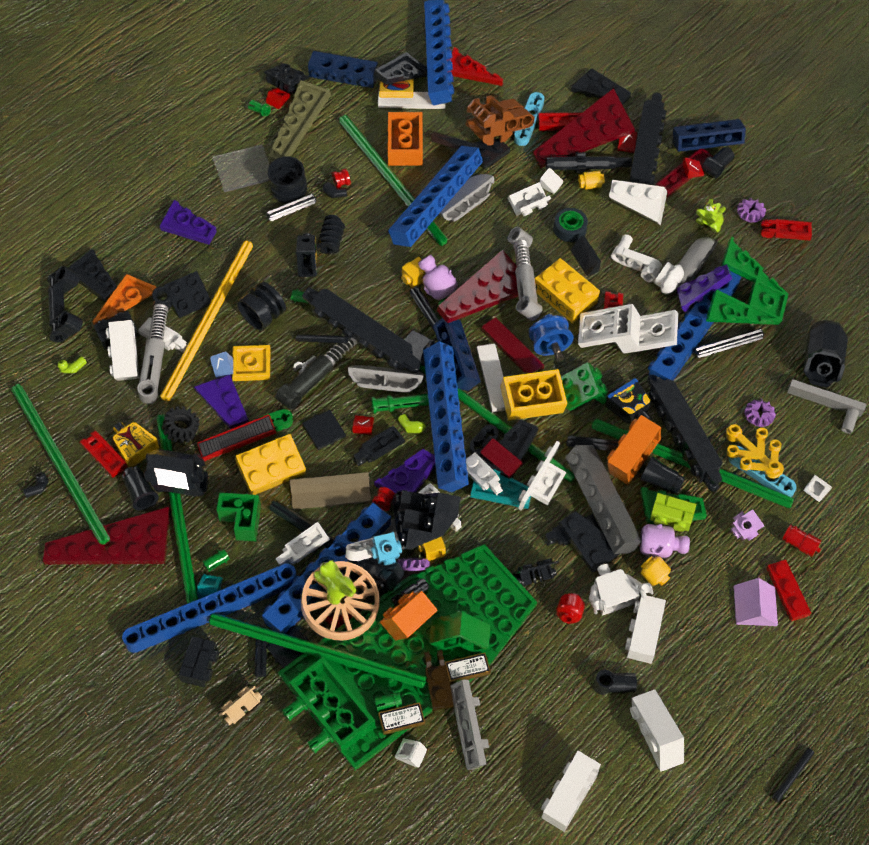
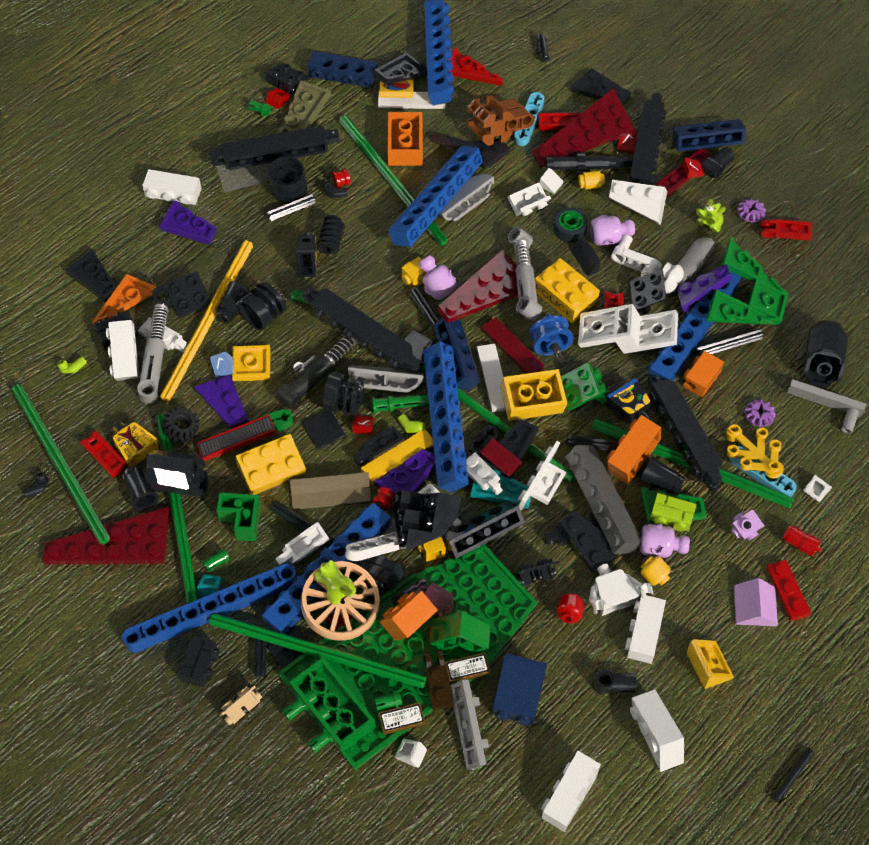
black piece [47,266,83,343] -> none
black bar [296,334,348,343] -> none
medium azure brick [371,532,402,565] -> none
medium lavender gear [397,558,430,571] -> none
none -> white brick [142,169,201,205]
none -> black hinge [209,125,340,170]
none -> black plant [215,282,250,324]
none -> black wheel [323,371,365,416]
none -> yellow tile [361,429,434,485]
none -> clear pink brick [424,582,454,618]
none -> black brick [442,500,525,558]
none -> dark blue slope [492,653,547,726]
none -> black axle [536,33,550,62]
none -> lavender piece [590,215,635,246]
none -> black hinge [630,269,666,314]
none -> orange brick [683,351,724,398]
none -> yellow slope [686,639,734,689]

